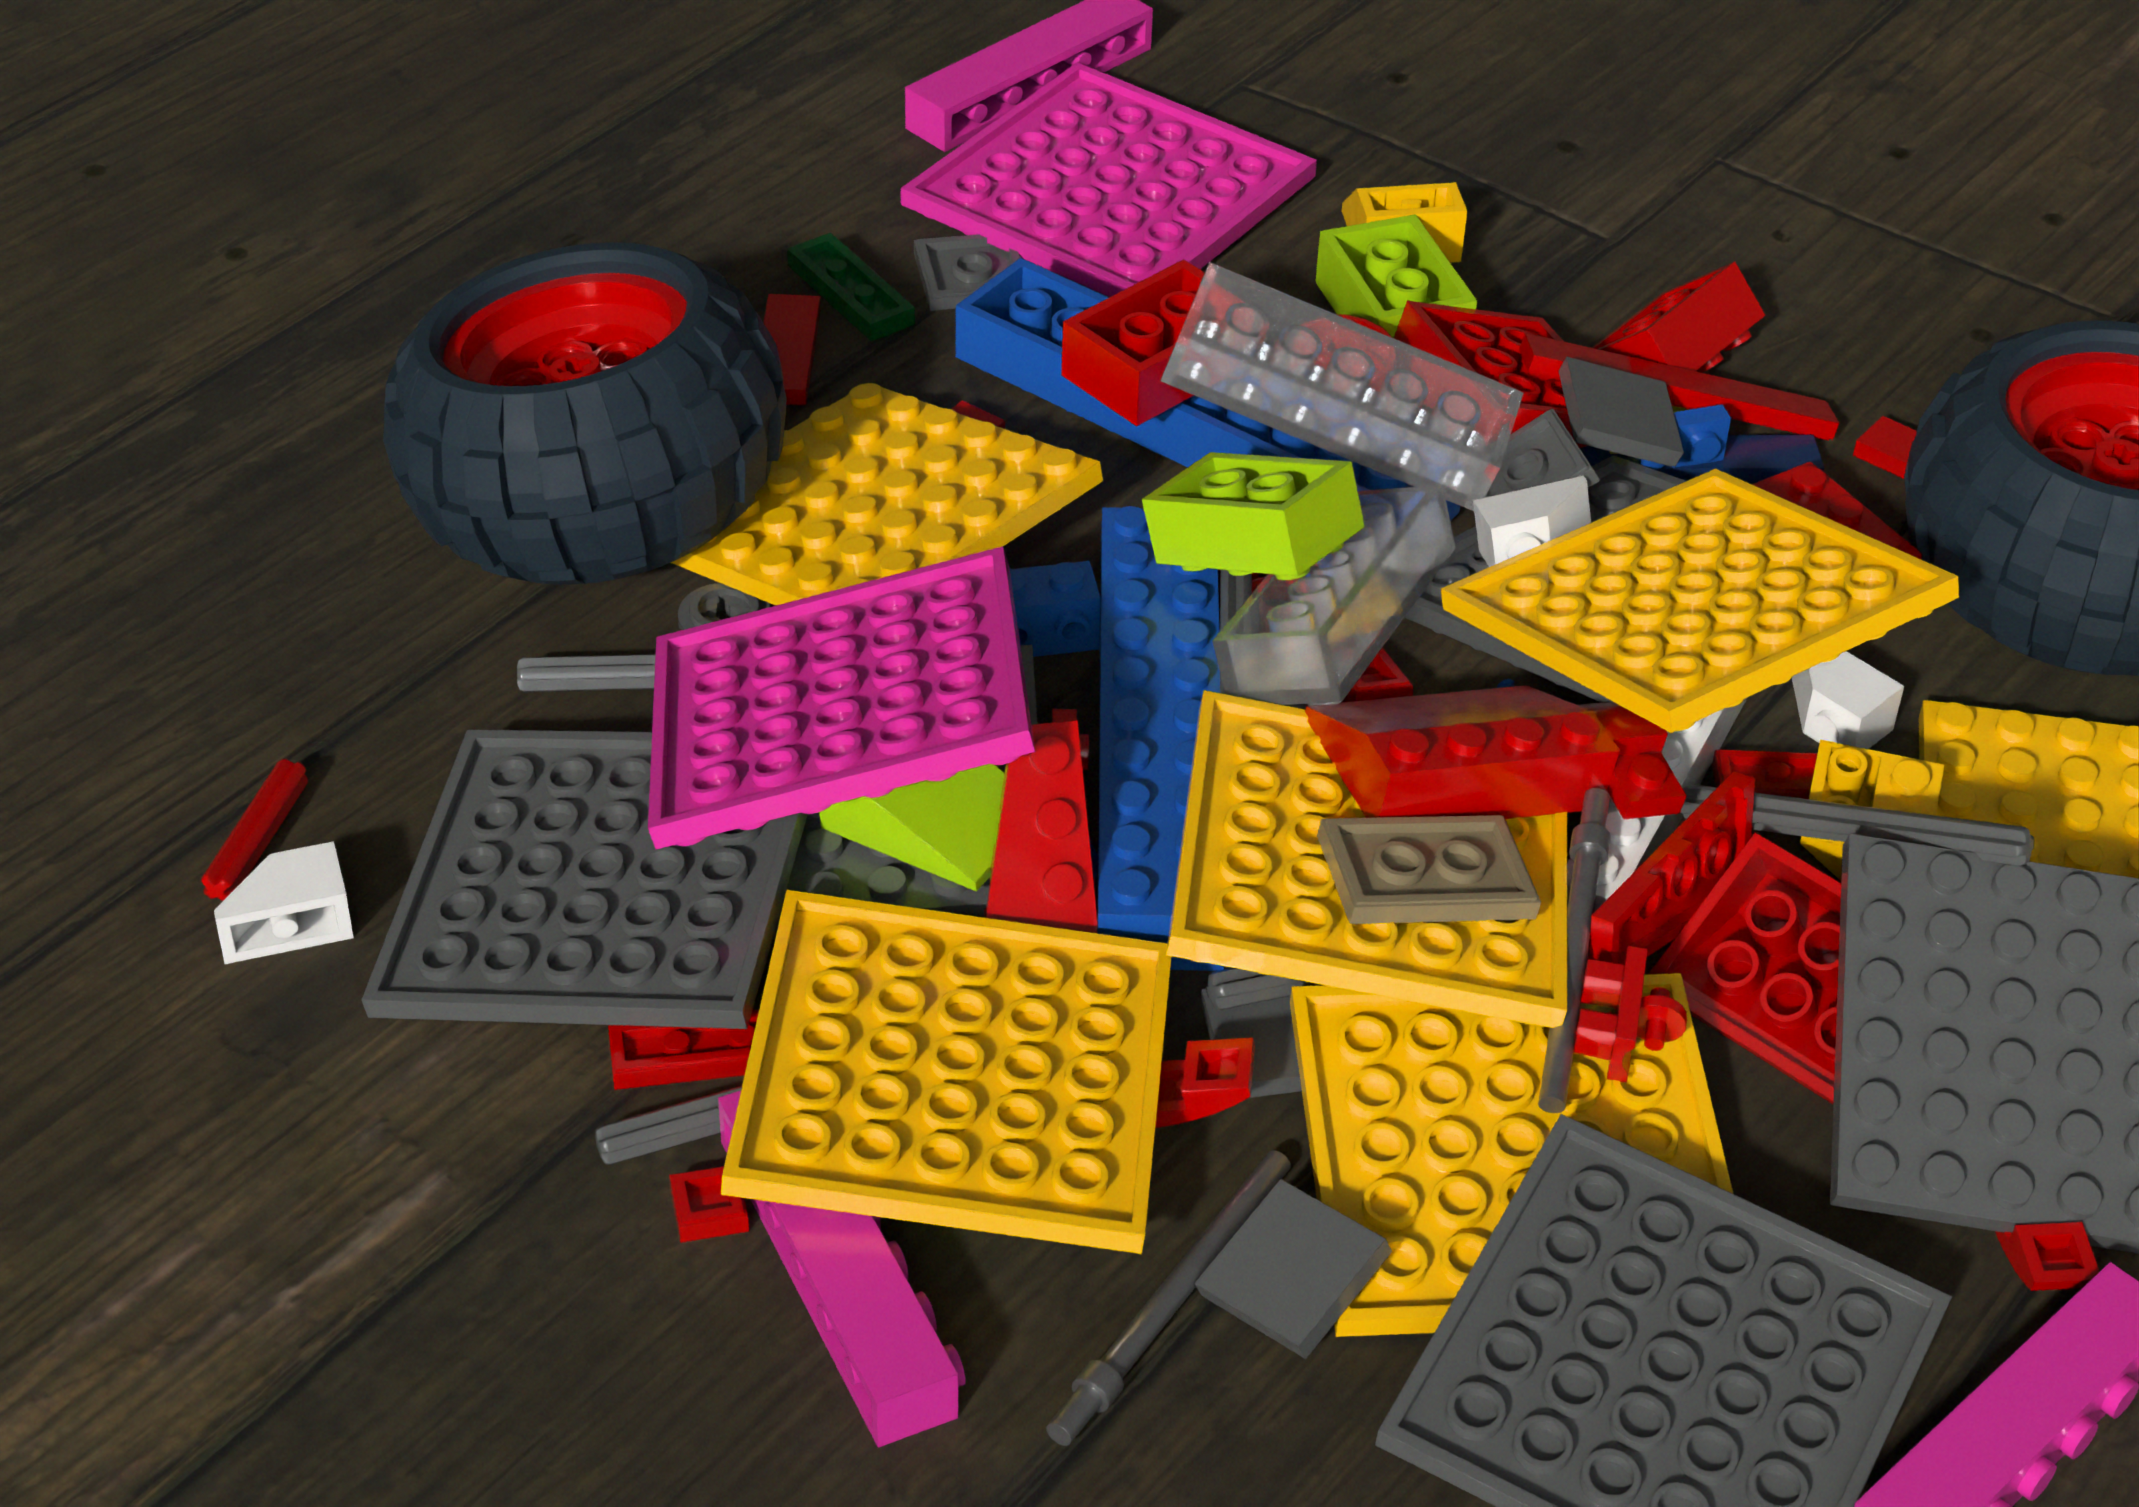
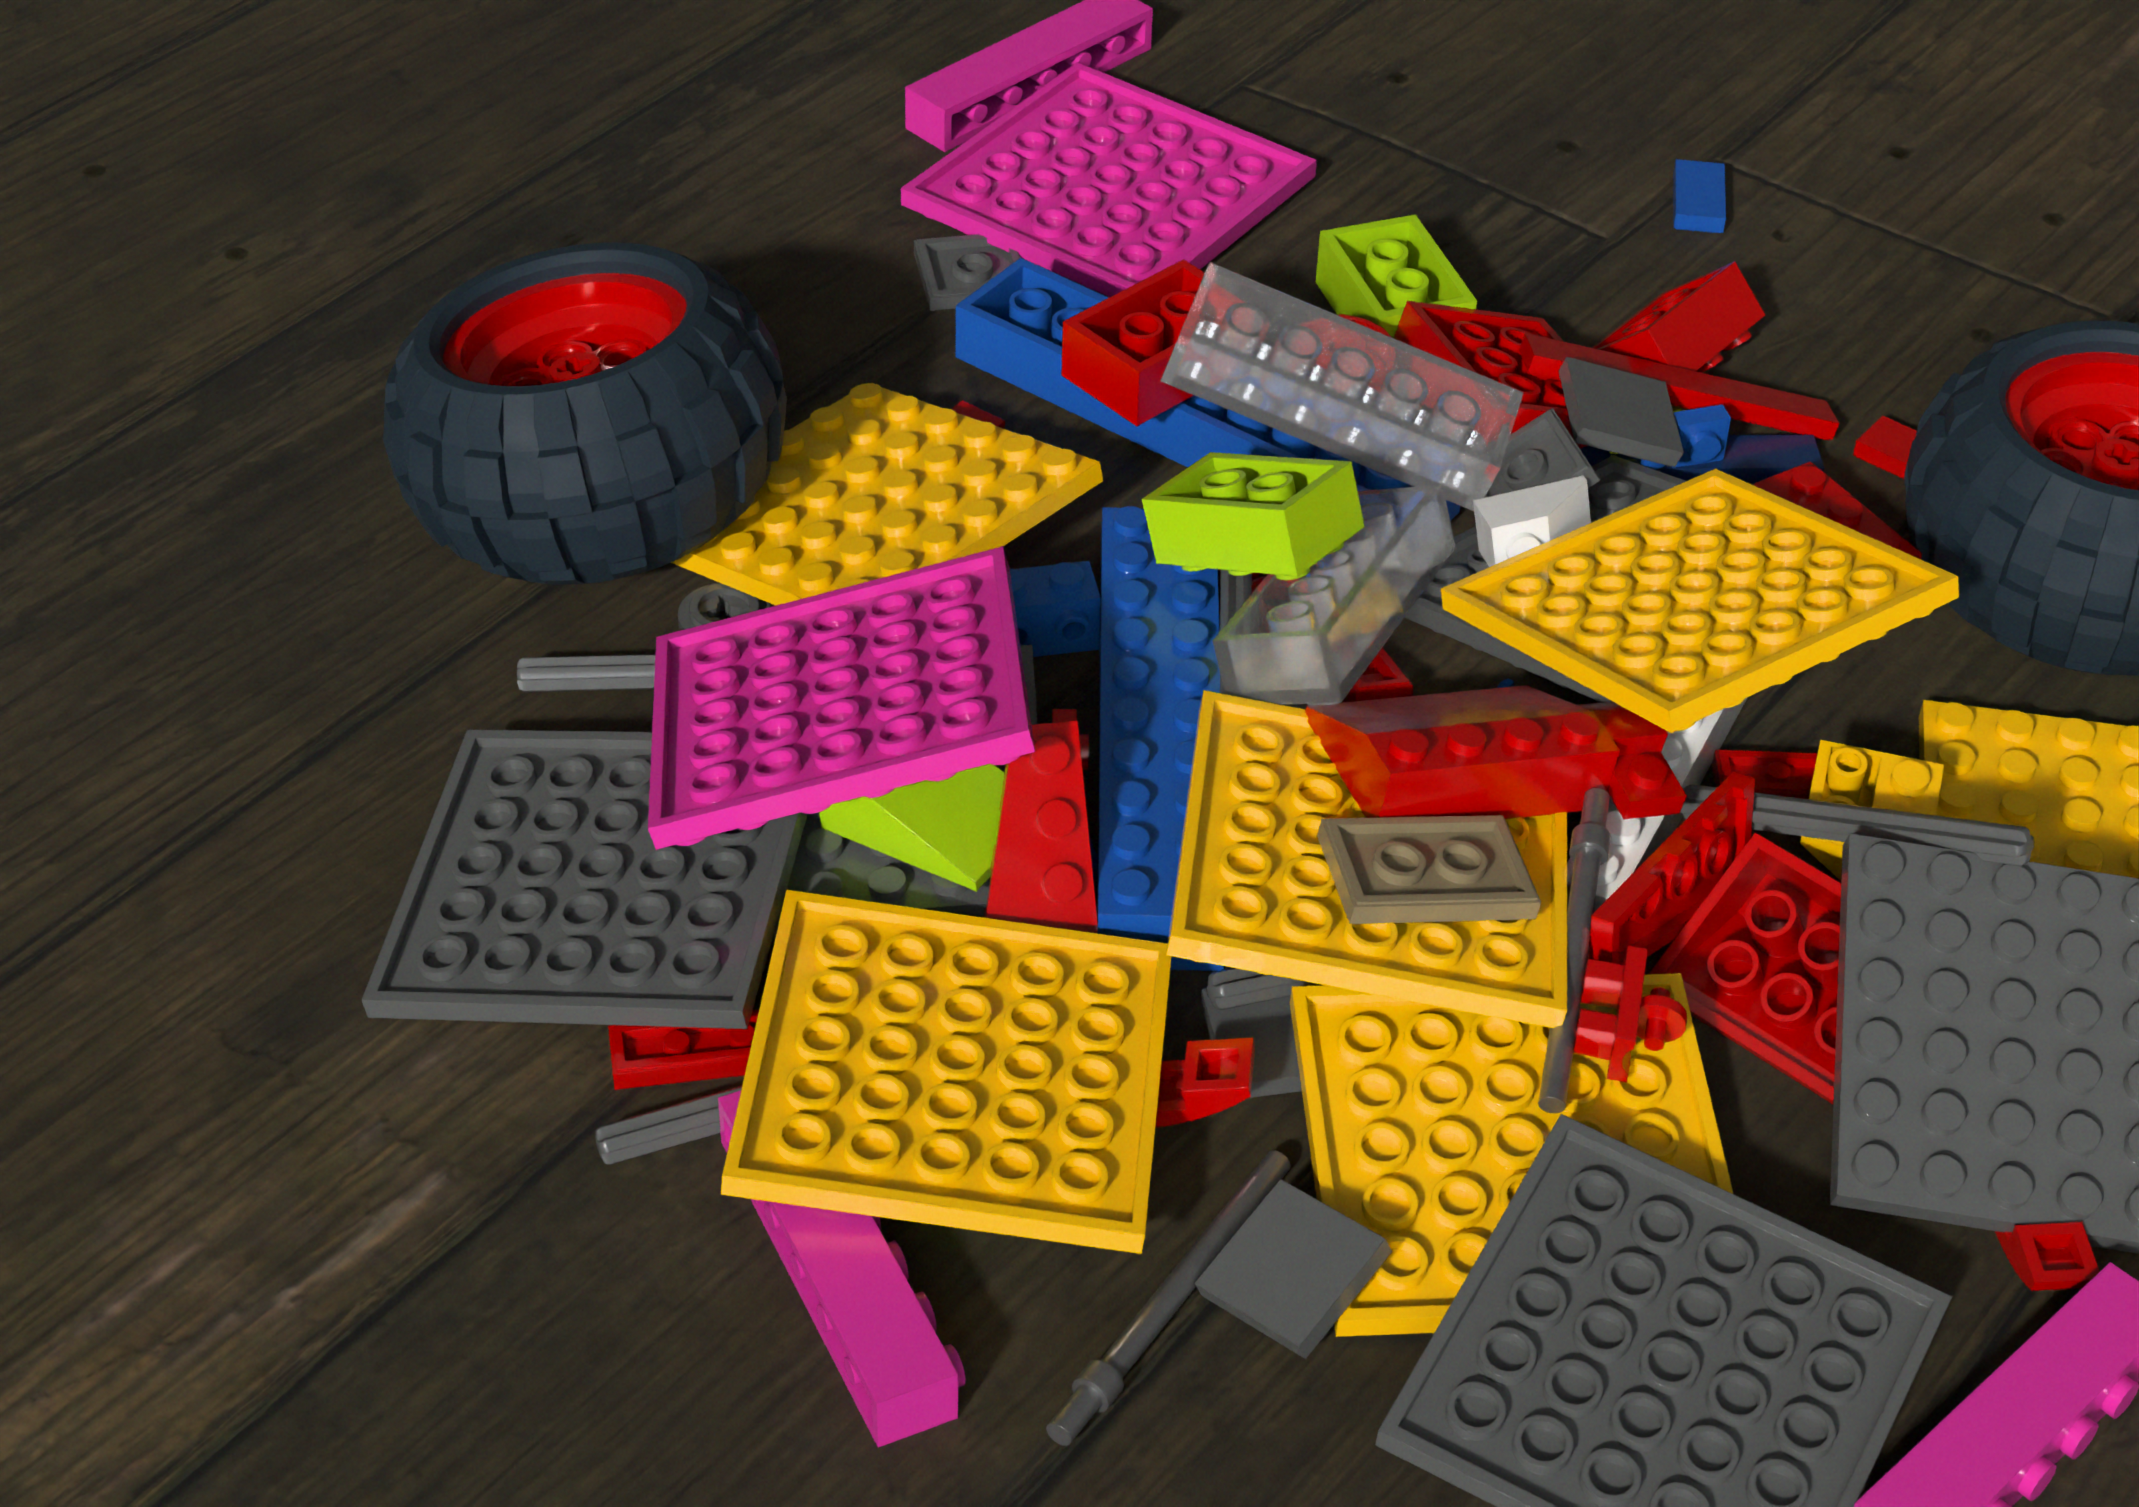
red axle [201,759,308,901] -> none
white slope [214,841,353,964] -> none
red tile [669,1166,749,1243] -> none
red tile [763,294,821,405] -> none
dark green plate [787,232,915,341] -> none
yellow slope [1342,182,1467,263] -> none
white slope [1792,651,1904,749] -> none
none -> blue tile [1673,159,1726,233]

